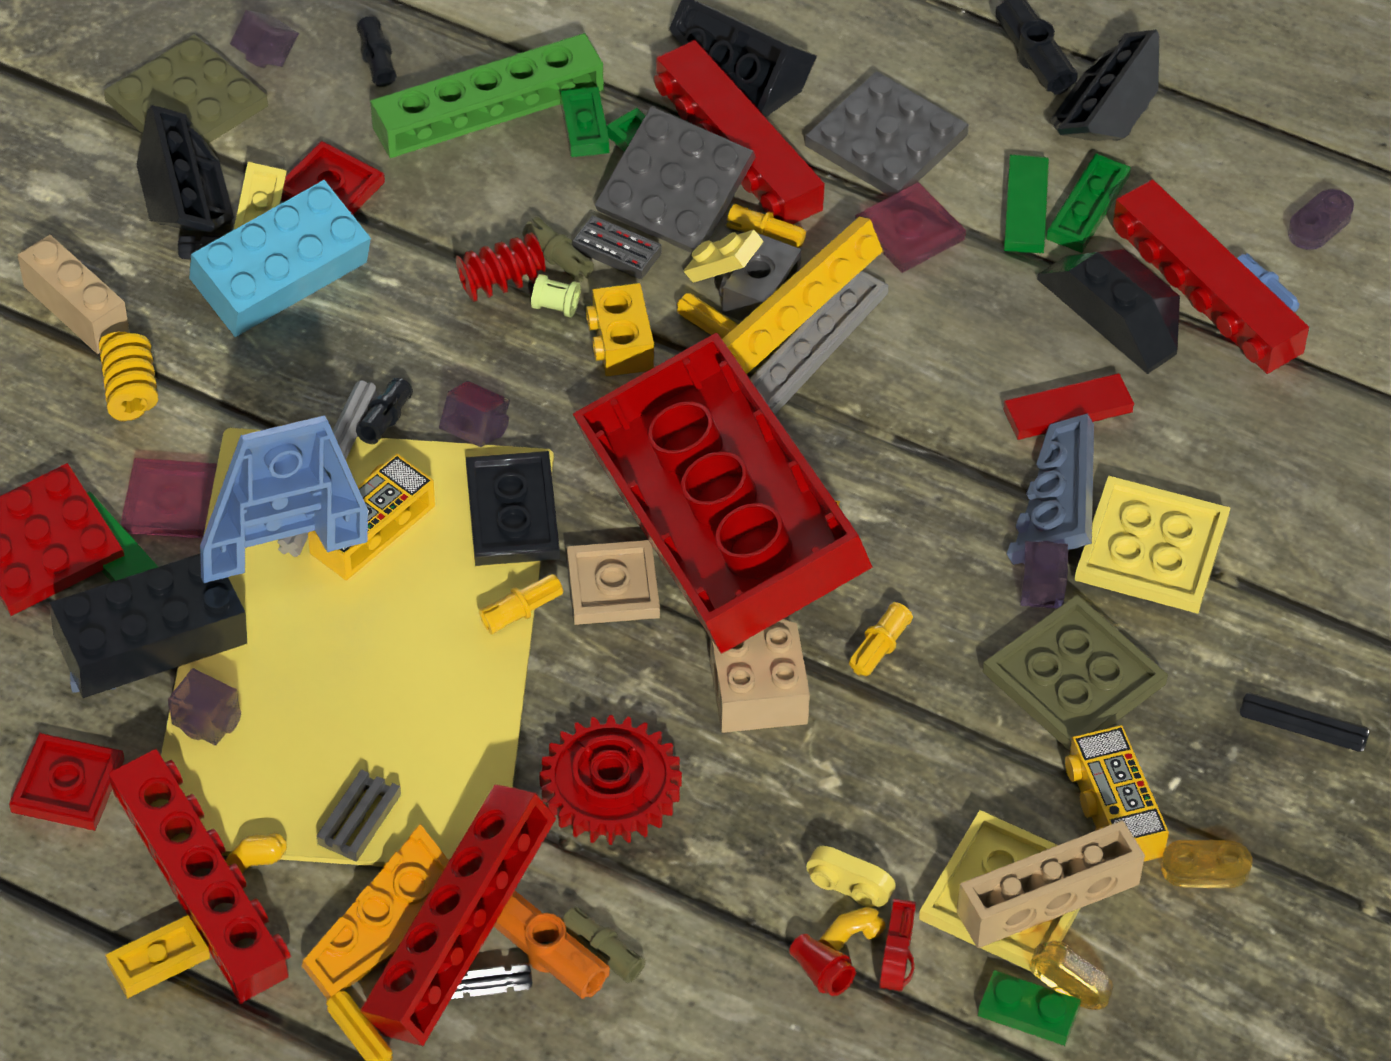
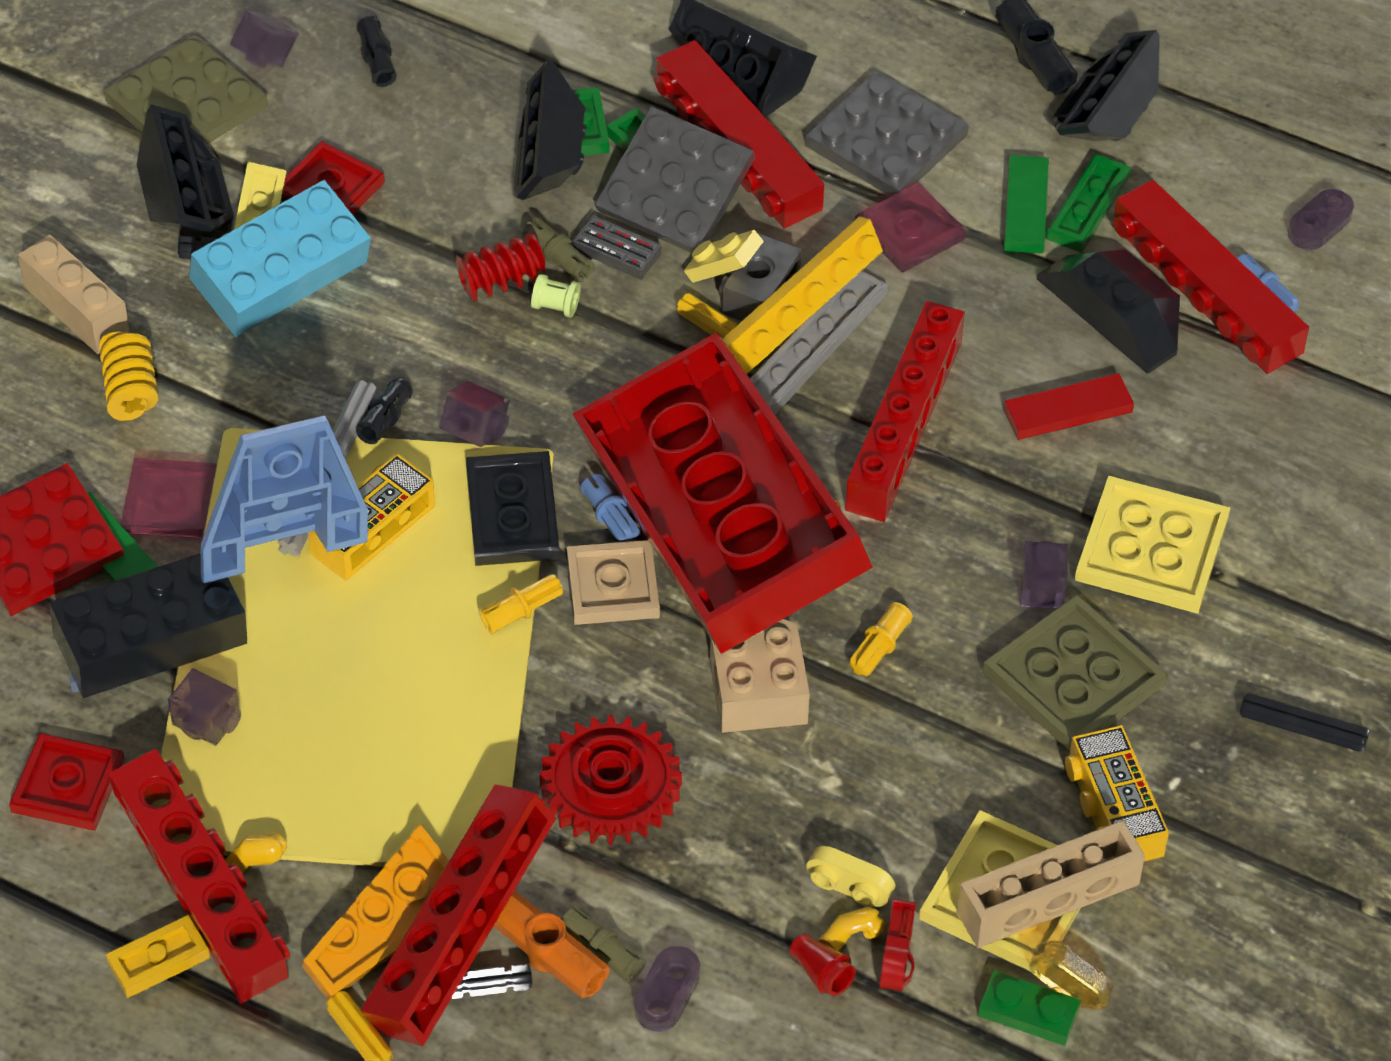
flat silver tile [317,769,401,862] -> none
bright green brick [370,33,604,158] -> none
yellow brick [586,283,654,376] -> none
yellow axle [726,204,806,248] -> none
sand blue wing [1007,413,1094,565] -> none
clear yellow plate [1161,840,1252,888] -> none
none -> black wedge [513,60,586,200]
none -> medium blue axle [580,474,640,542]
none -> plate [635,946,700,1032]
none -> red brick [845,301,965,522]

